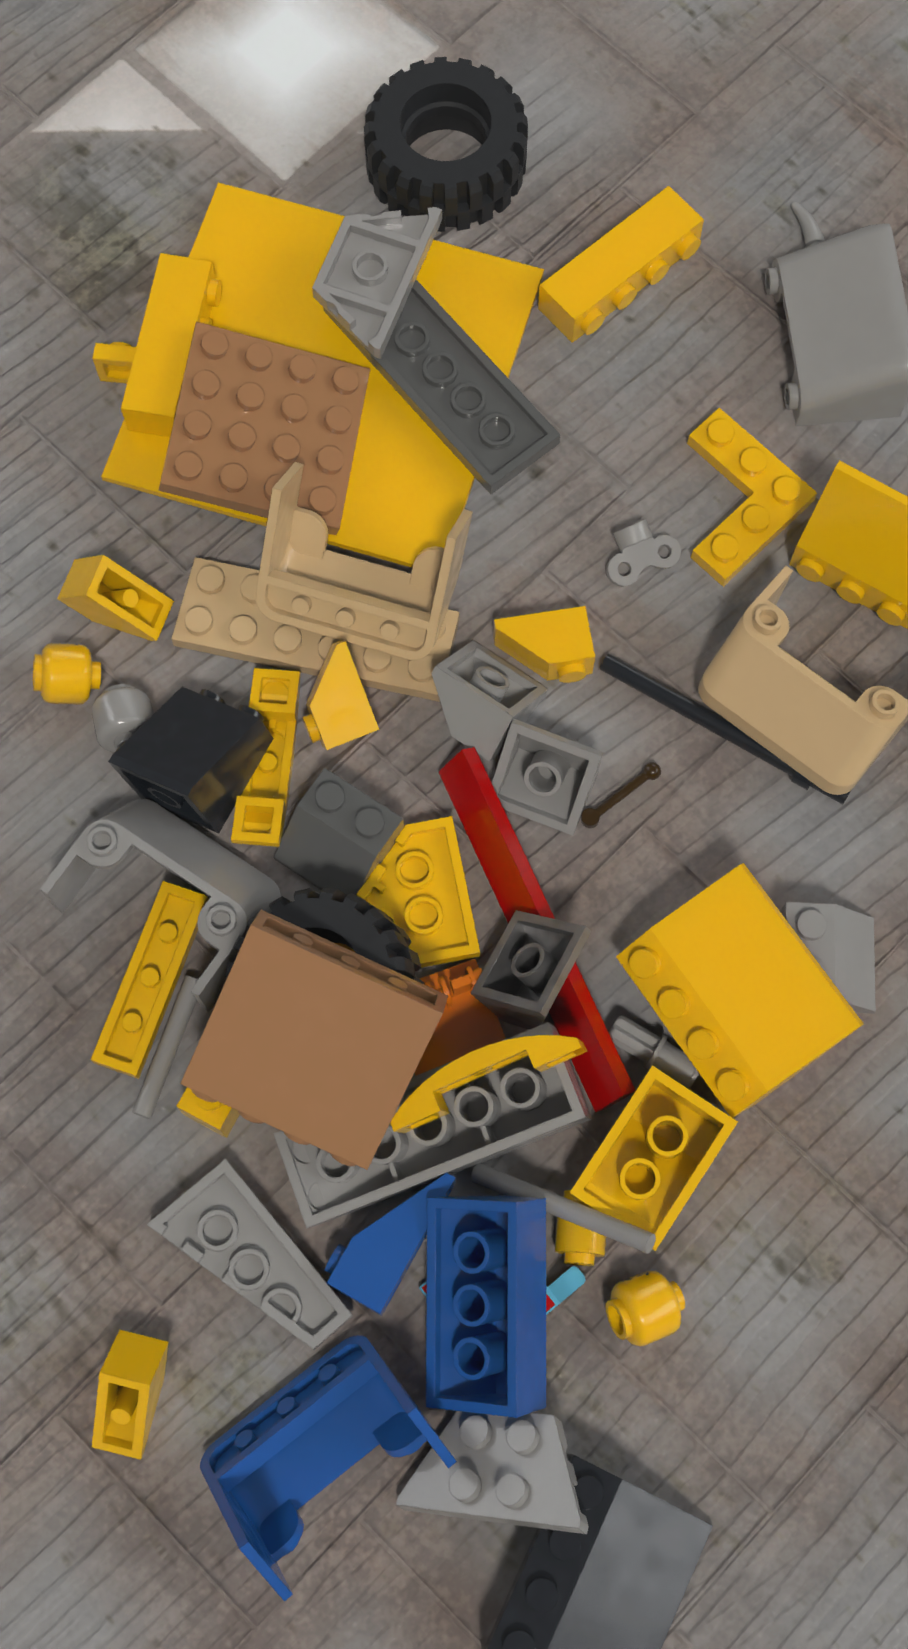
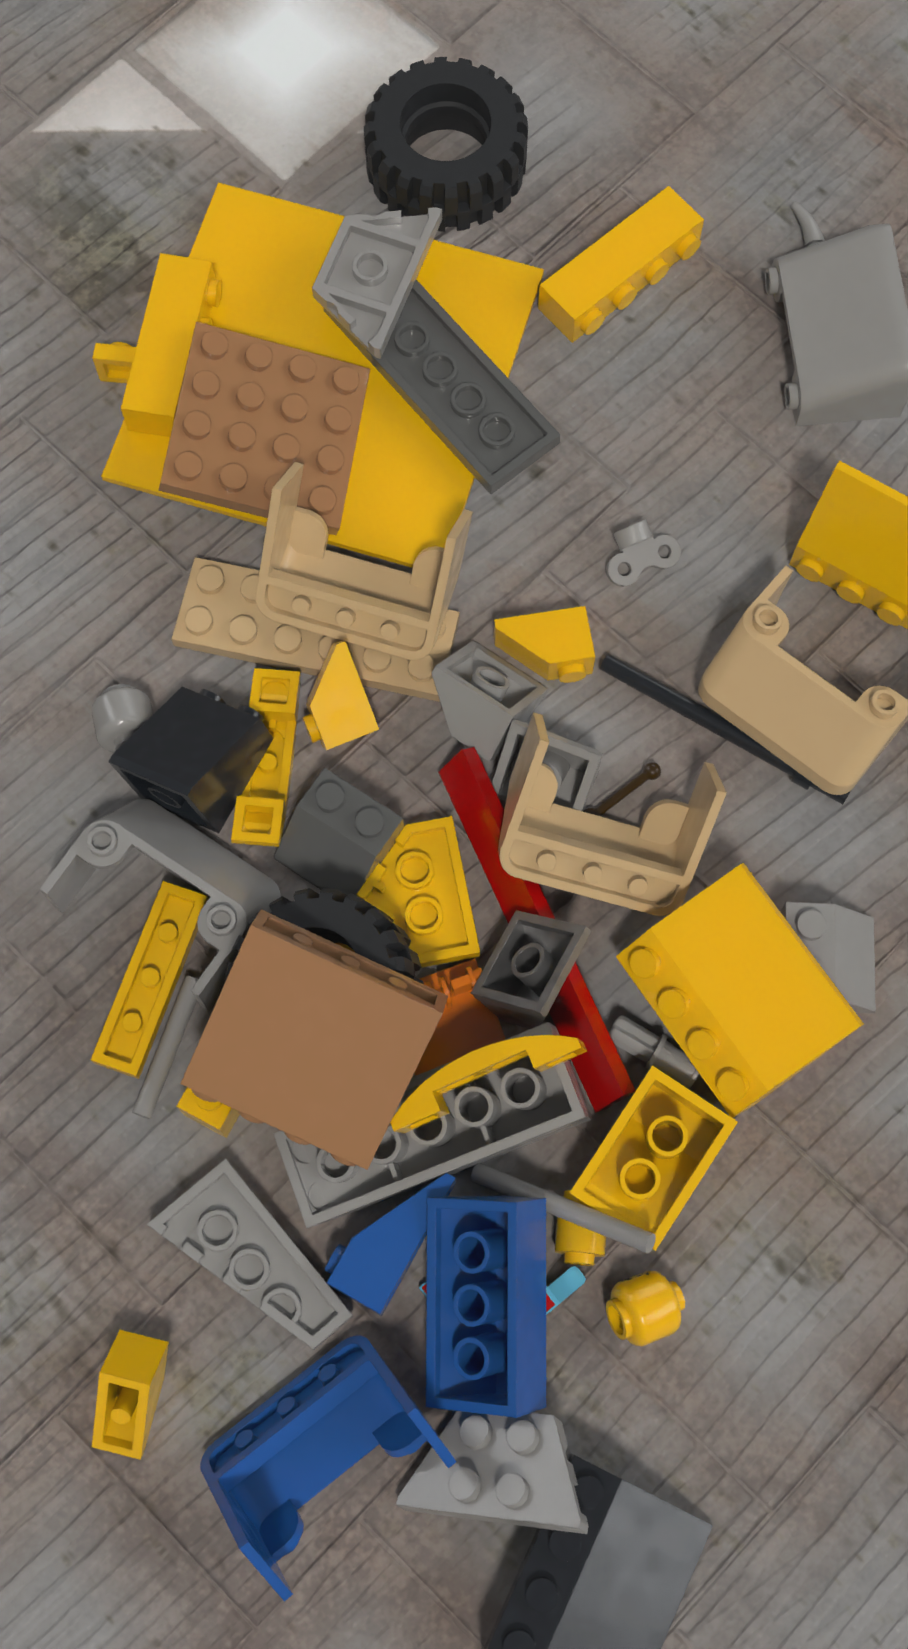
yellow head [33,643,101,705] -> none
yellow slope [57,555,174,641] -> none
yellow plate [687,408,817,587] -> none
none -> tan windscreen [498,712,727,916]

